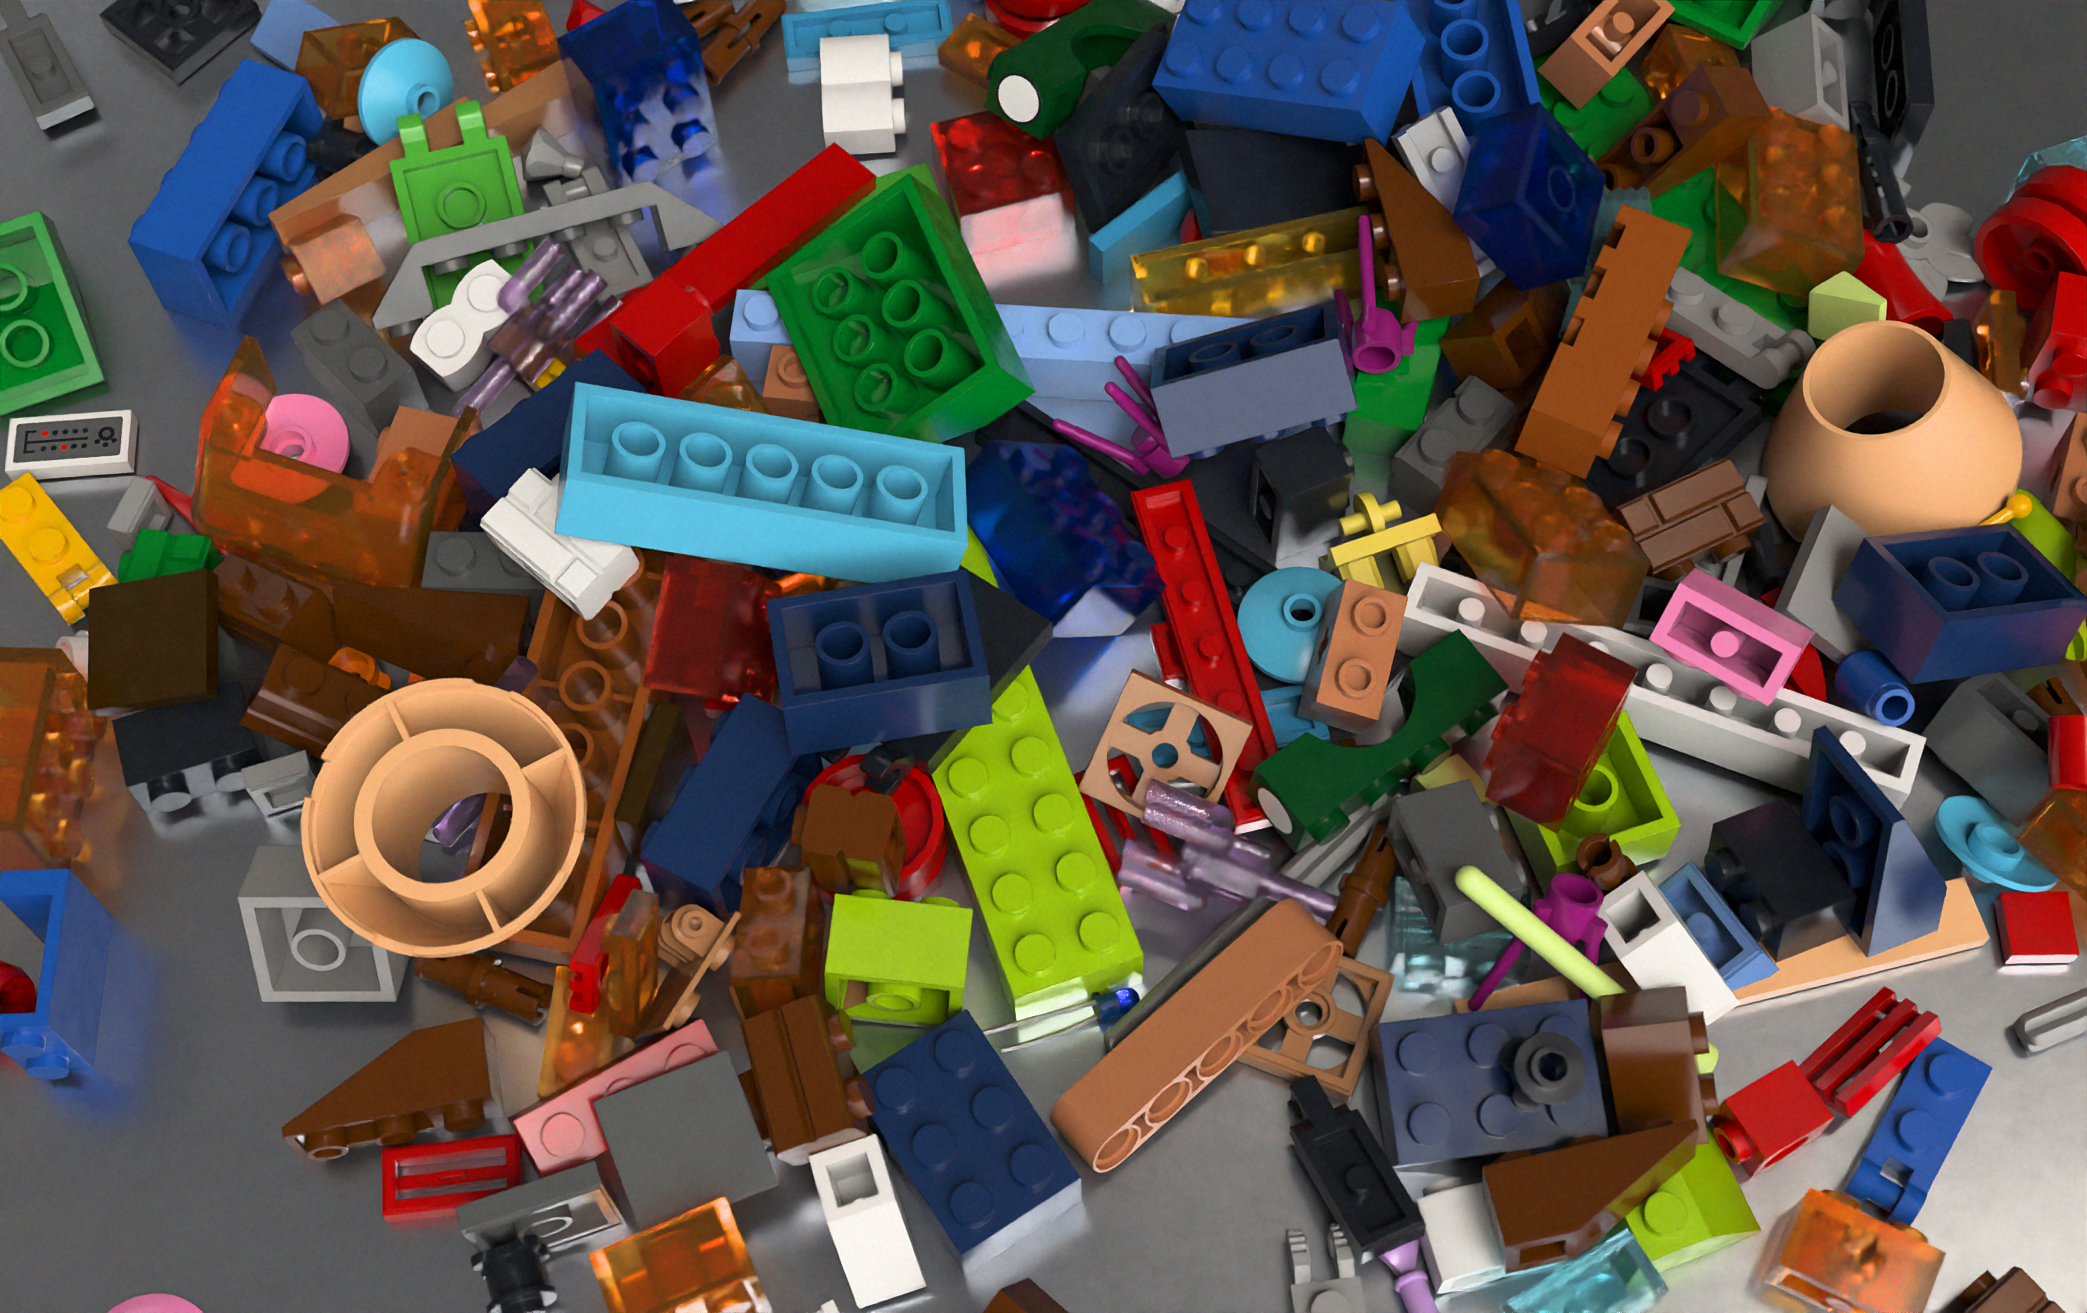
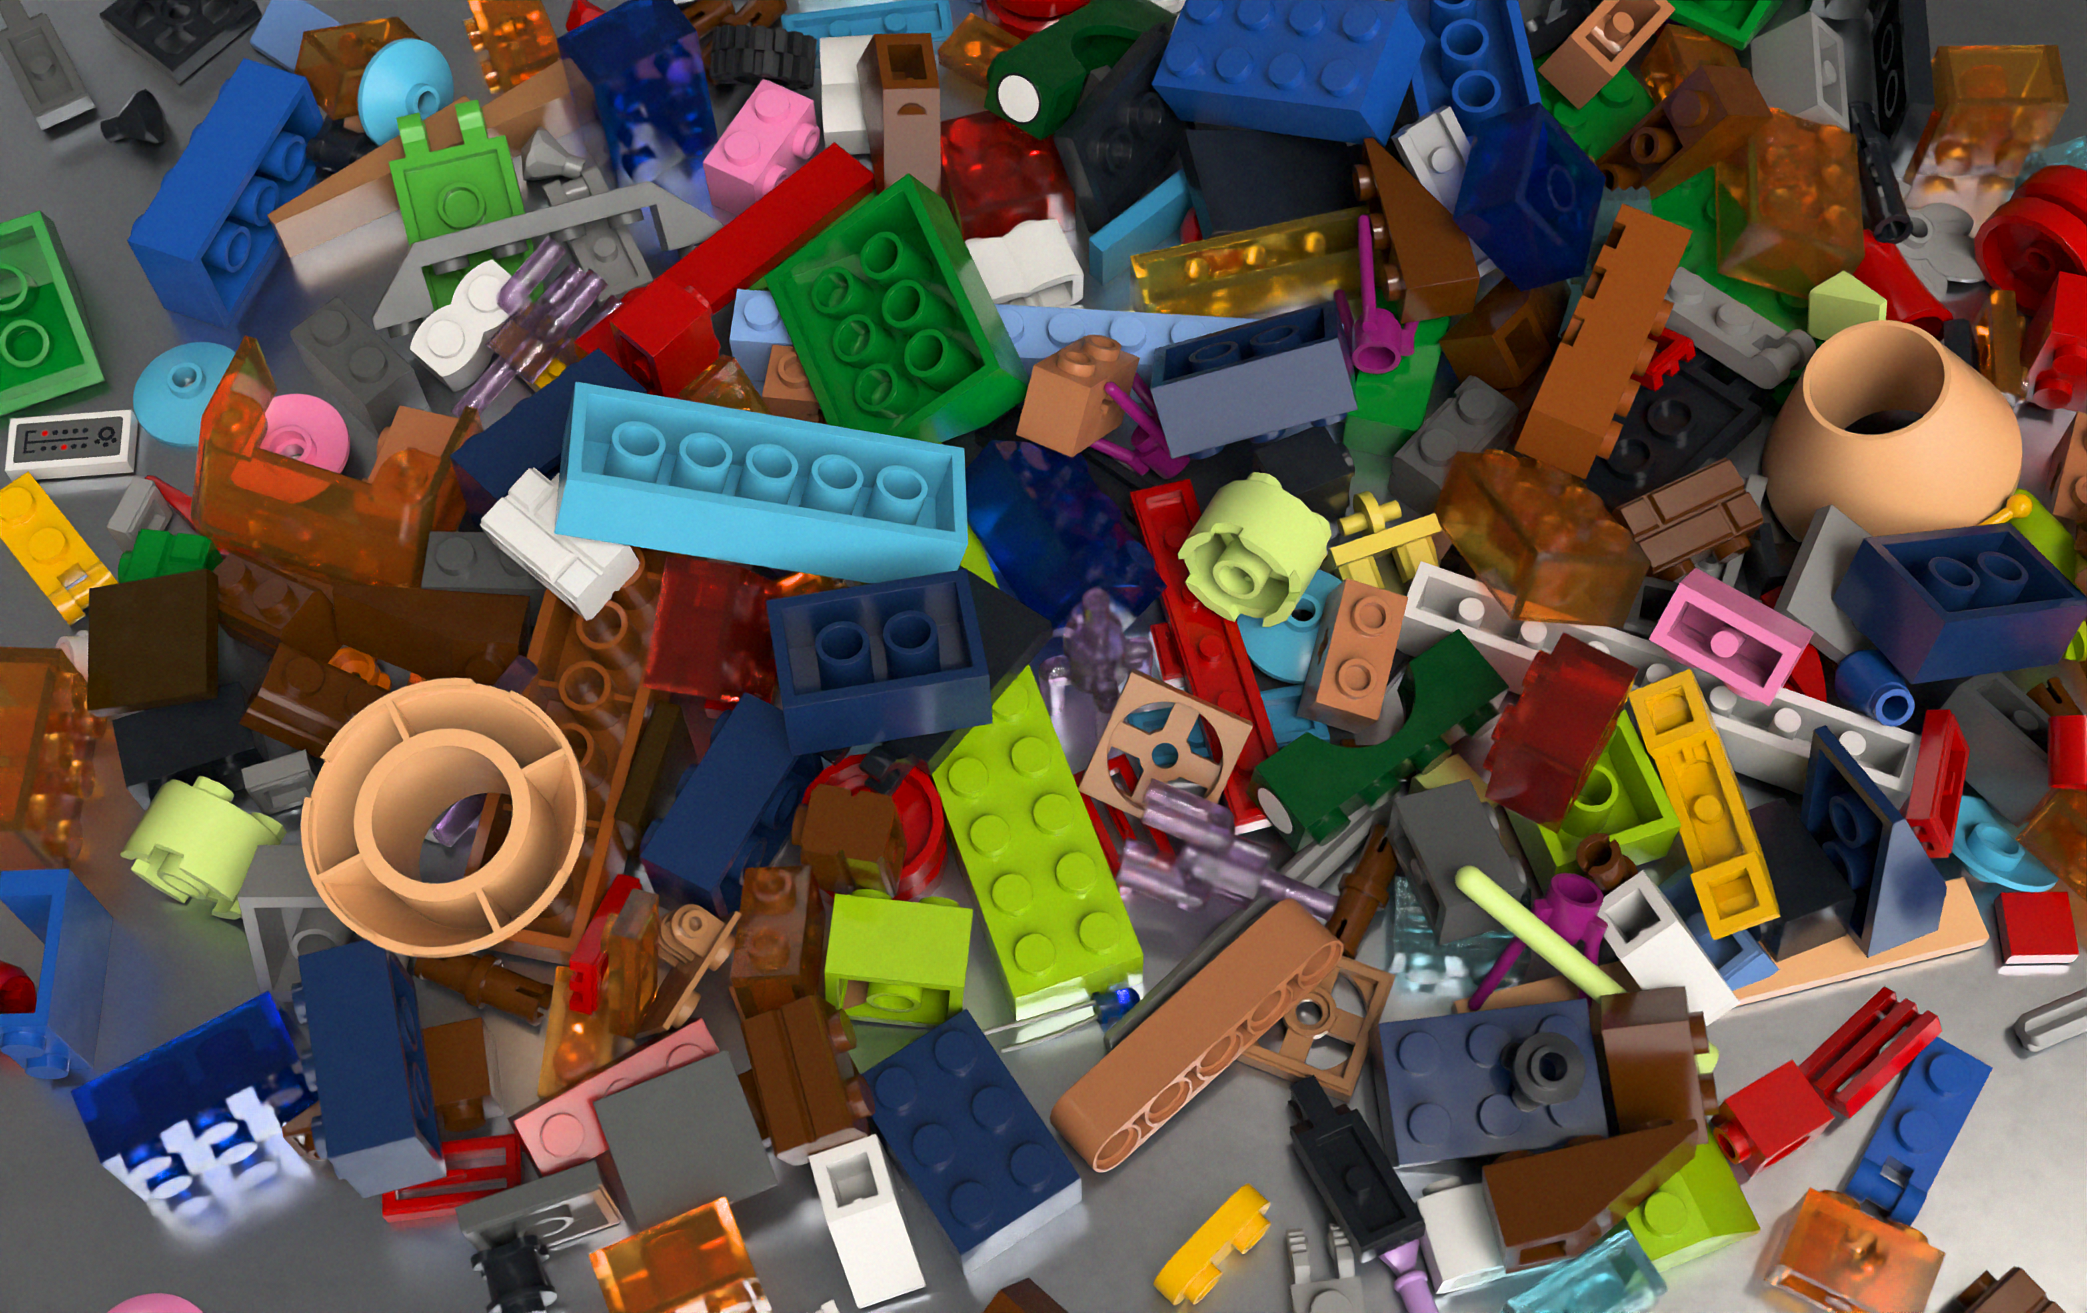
clear orange brick [279,213,388,305] -> none
none -> clear blue brick [70,991,319,1202]
none -> black rock [100,89,169,143]
none -> yellowish green brick [120,776,287,920]
none -> medium azure dish [133,342,255,448]
none -> dark blue brick [291,939,447,1198]
none -> bright pink brick [703,79,820,216]
none -> black tyre [709,25,817,91]
none -> reddish brown slope [856,33,941,197]
none -> white brick [965,219,1084,308]
none -> nougat brick [1016,335,1140,457]
none -> clear purple plant [1039,588,1153,741]
none -> yellow plate [1153,1183,1271,1306]
none -> yellowish green brick [1178,472,1332,627]
none -> yellow slope [1627,669,1781,940]
none -> red tile [1906,709,1970,858]
none -> clear orange brick [1913,45,2070,178]

